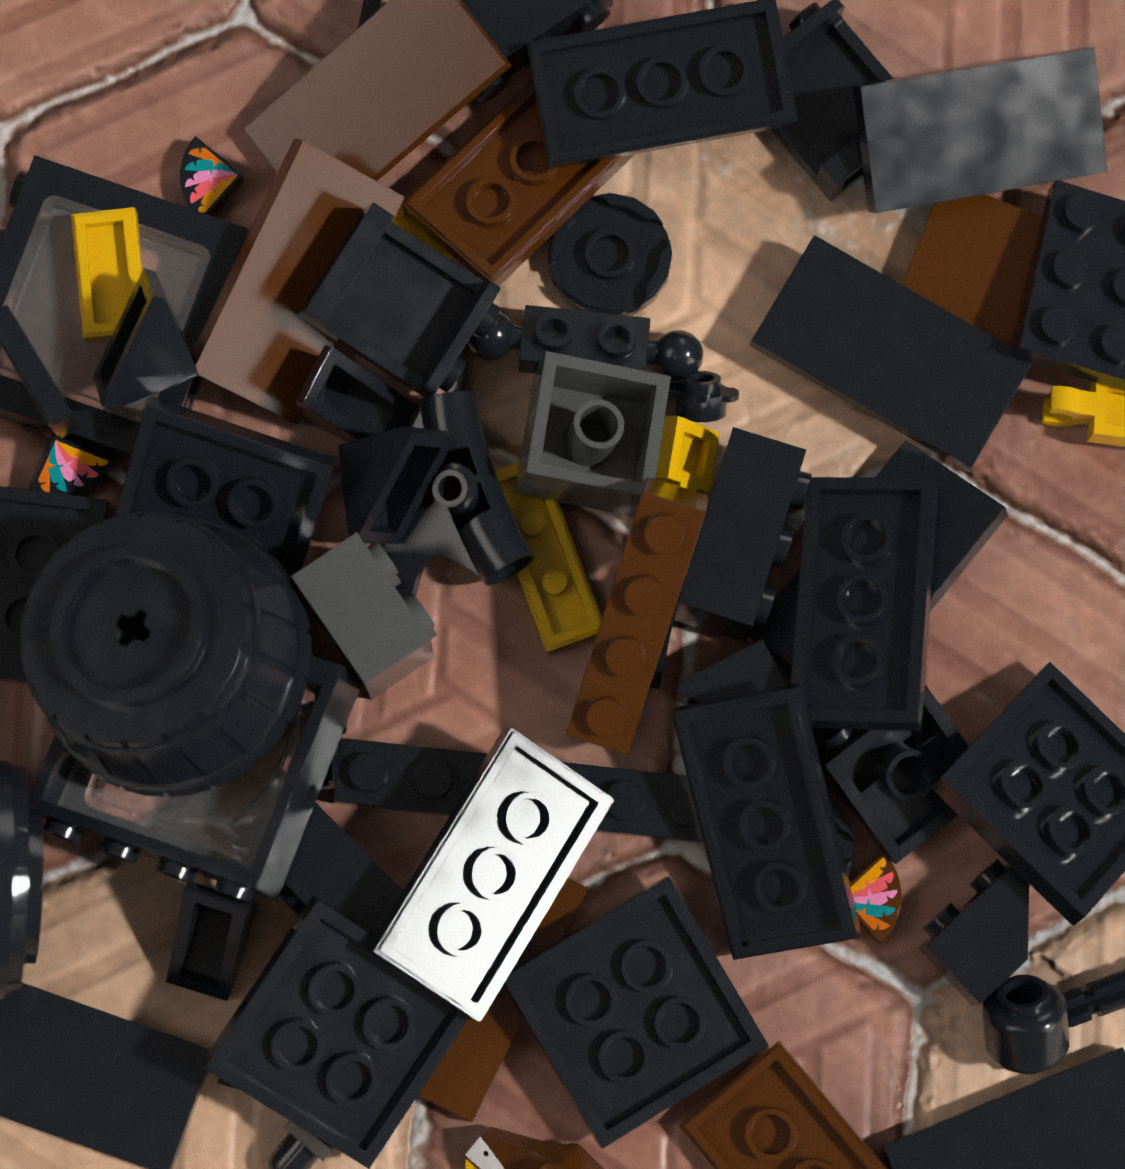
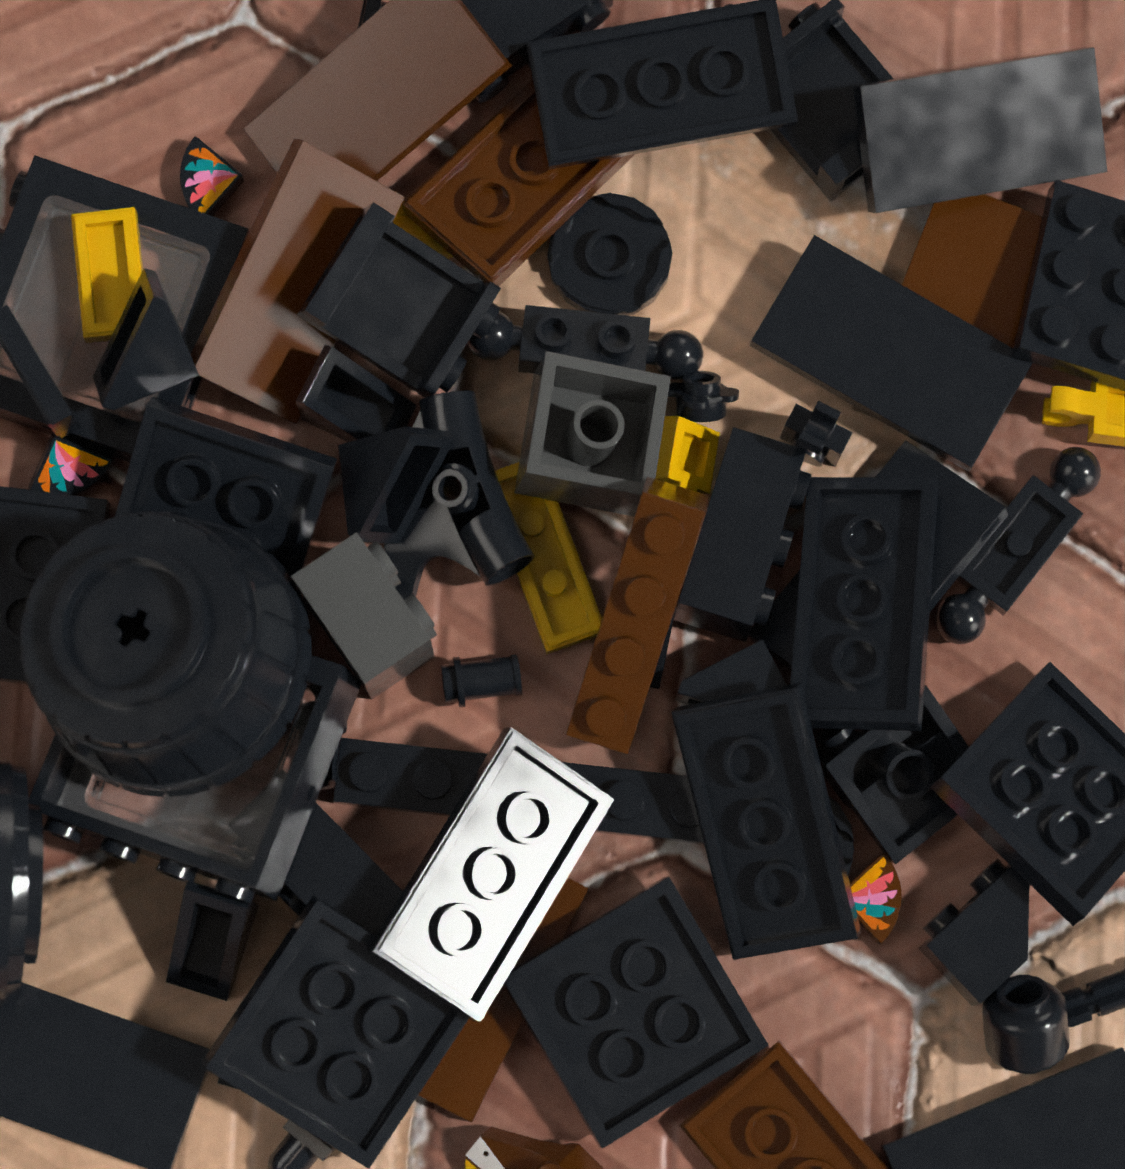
none -> black pin [441,654,522,708]
none -> black plate [780,400,853,467]
none -> black plate [935,447,1101,644]

